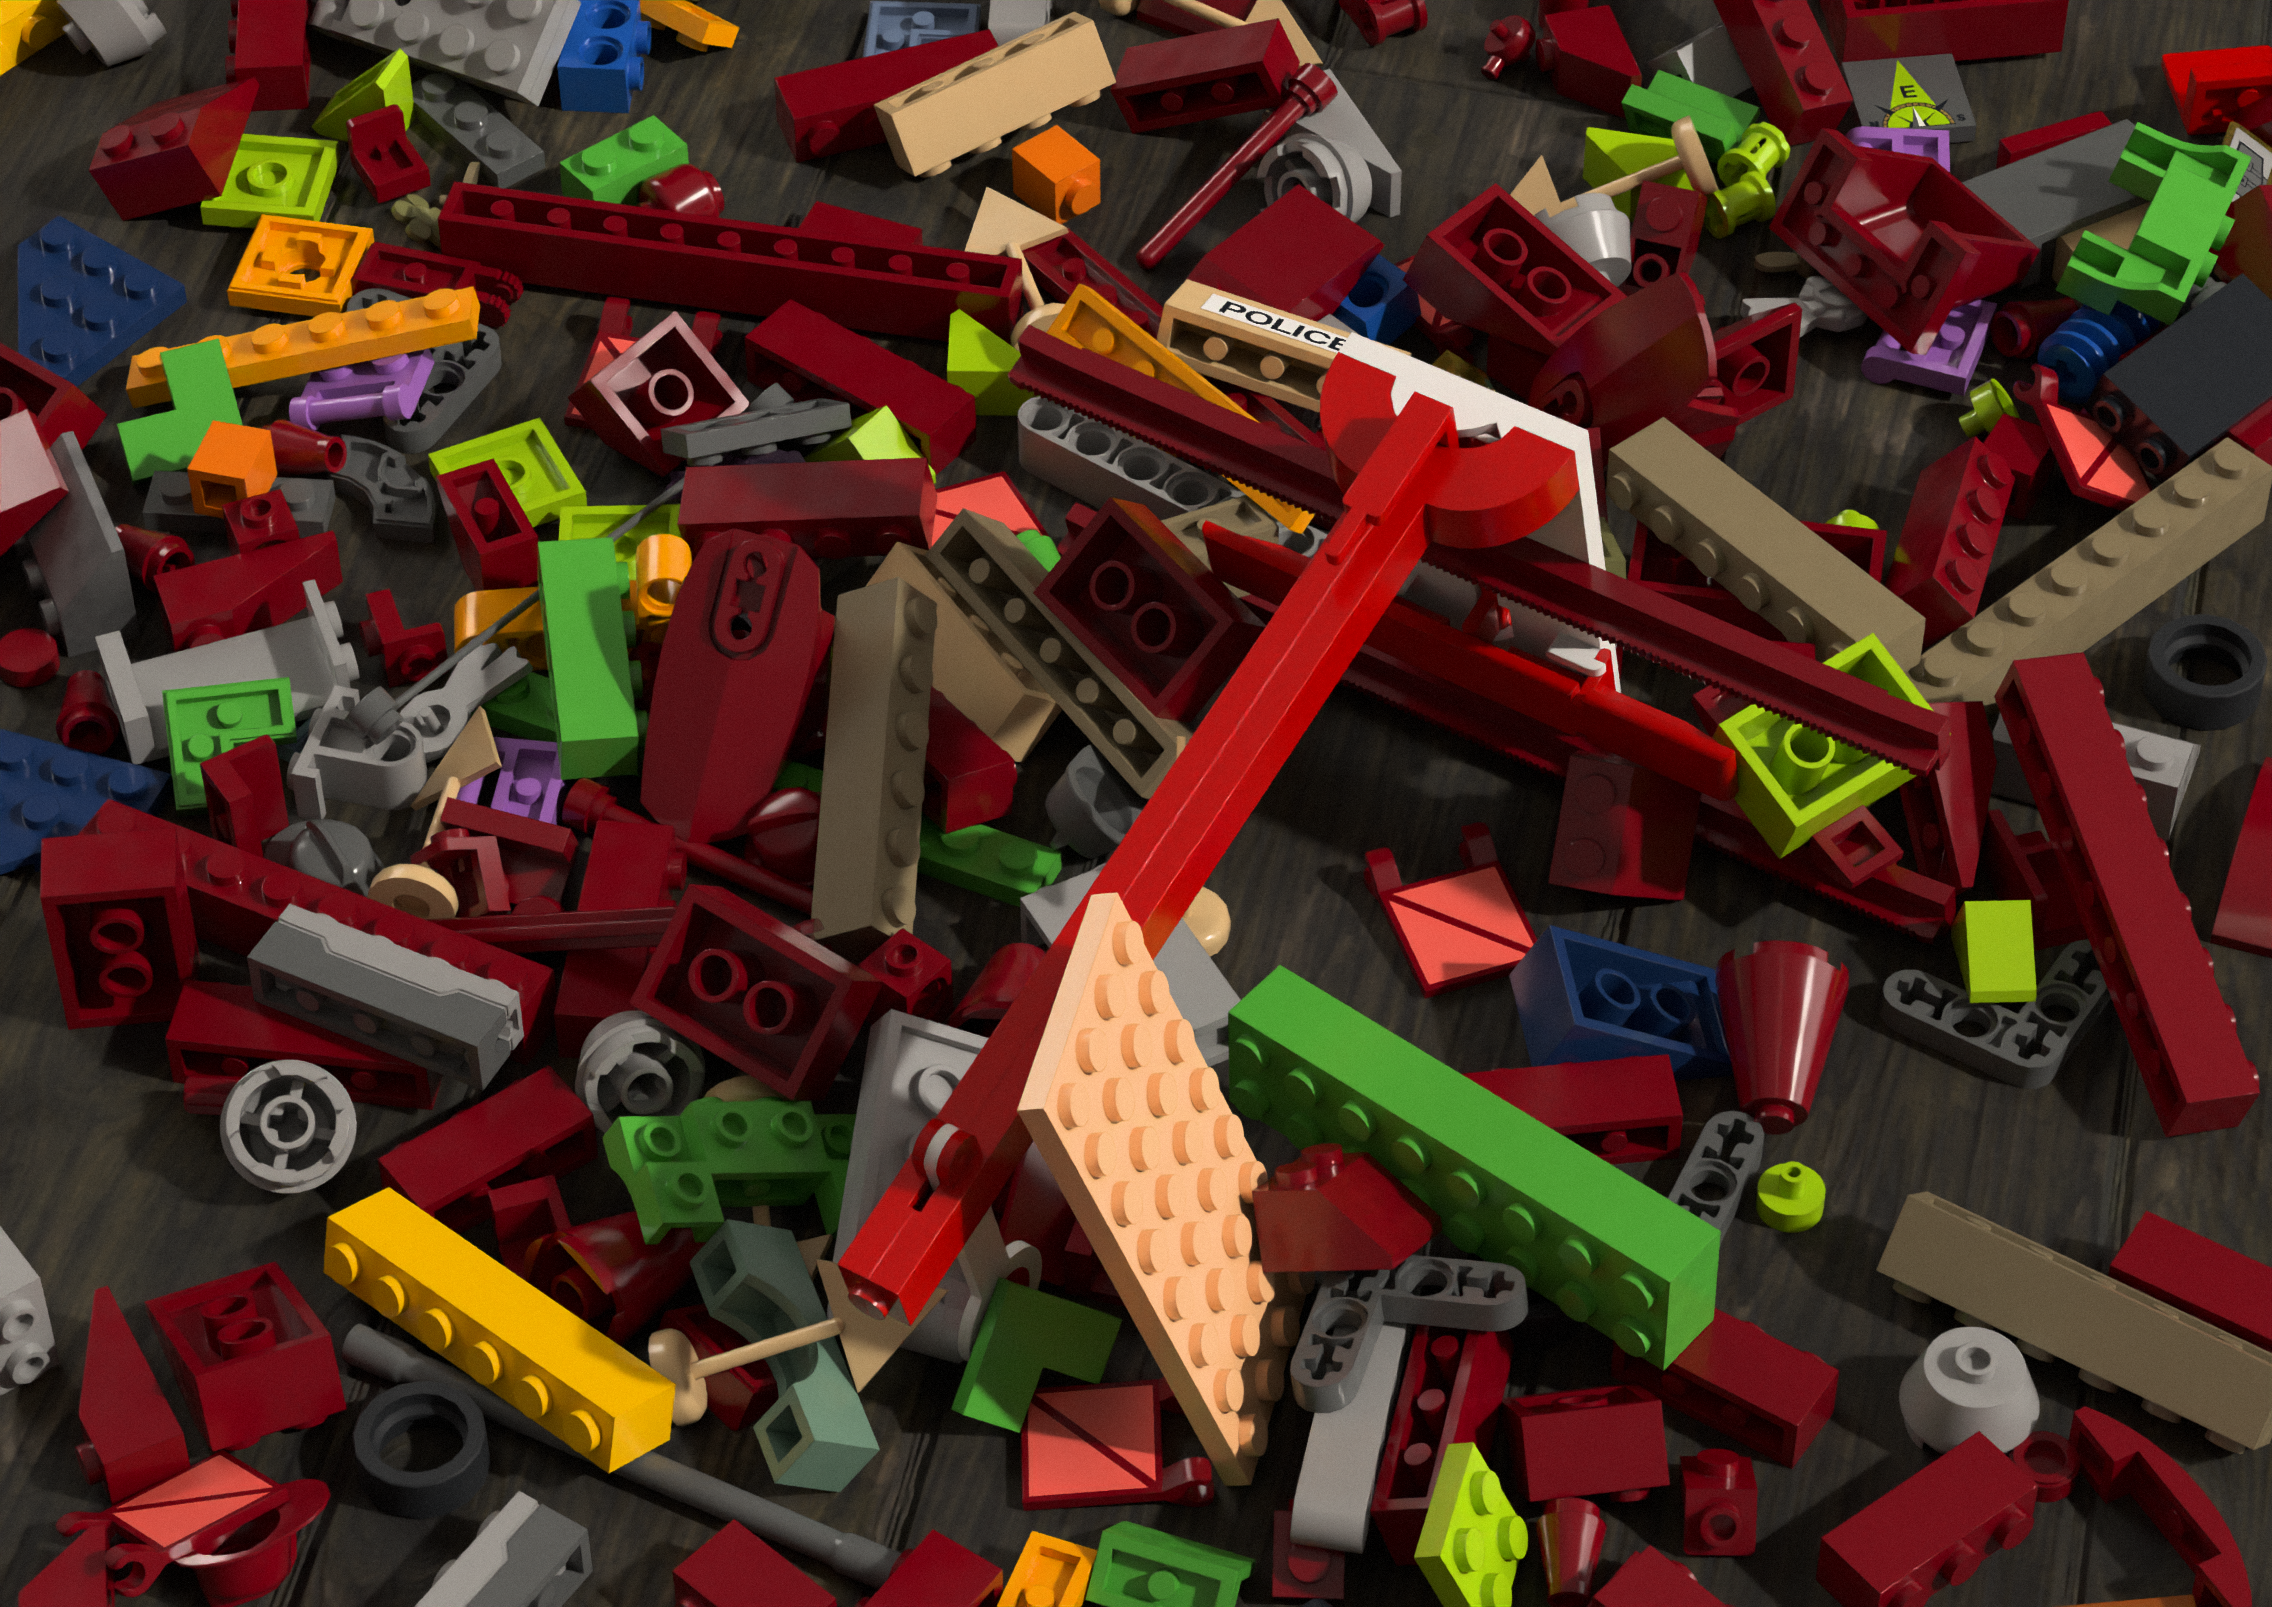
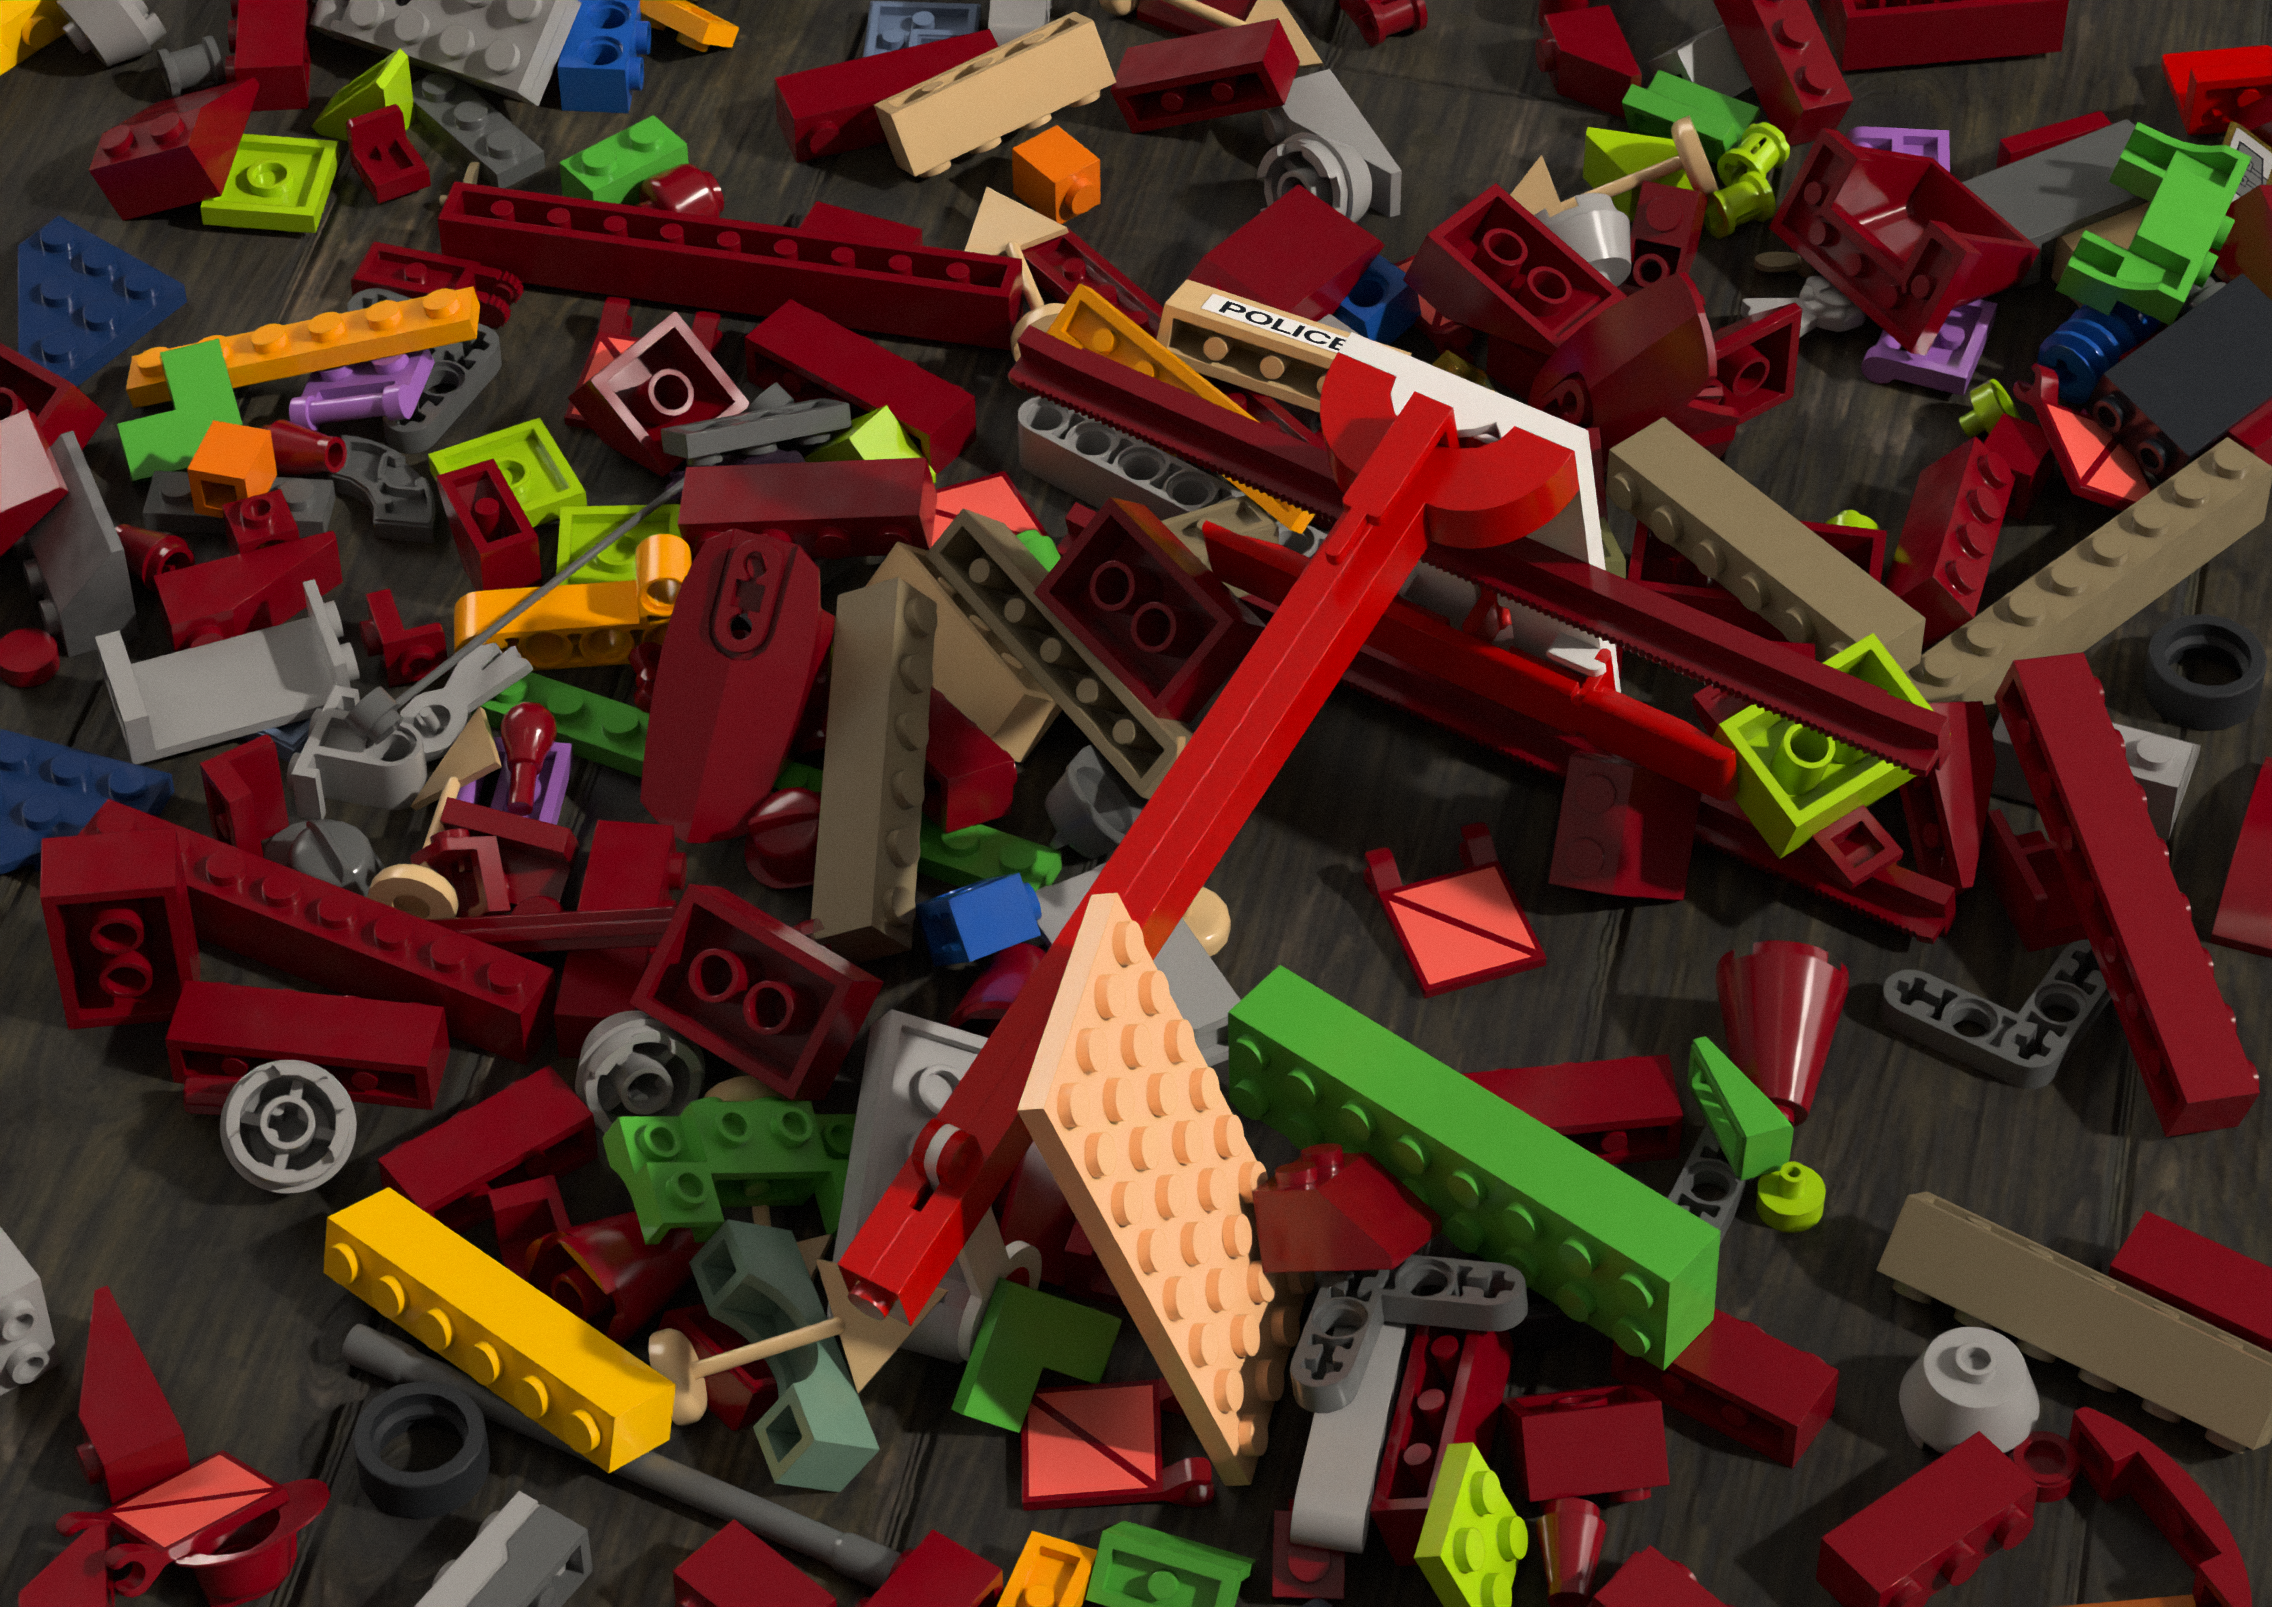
dark red cone [56,670,120,755] -> none
dark red slope [144,1261,347,1452] -> none
bright green tile [162,677,297,817] -> none
light orange piece [227,214,374,317] -> none
dark grey piece [247,904,524,1090] -> none
olive plant [391,194,441,248] -> none
bright green brick [537,537,648,780] -> none
dark red piece [562,777,813,916] -> none
dark red brick [858,928,953,1025] -> none
lime slope [947,309,1040,416] -> none
dark red piece [1136,63,1338,270] -> none
dark red piece [1481,15,1536,80] -> none
dark blue slope [1509,925,1733,1081] -> none
dark red bracket [1679,1449,1758,1556] -> none
dark grey tile [1841,53,1977,143] -> none
lime slope [1951,900,2037,1003] -> none
dark red cone [1990,297,2079,359] -> none
none -> dark grey bush [156,35,226,98]
none -> dark red piece [500,702,557,816]
none -> blue brick [915,873,1042,967]
none -> bright green slope [1687,1036,1794,1181]

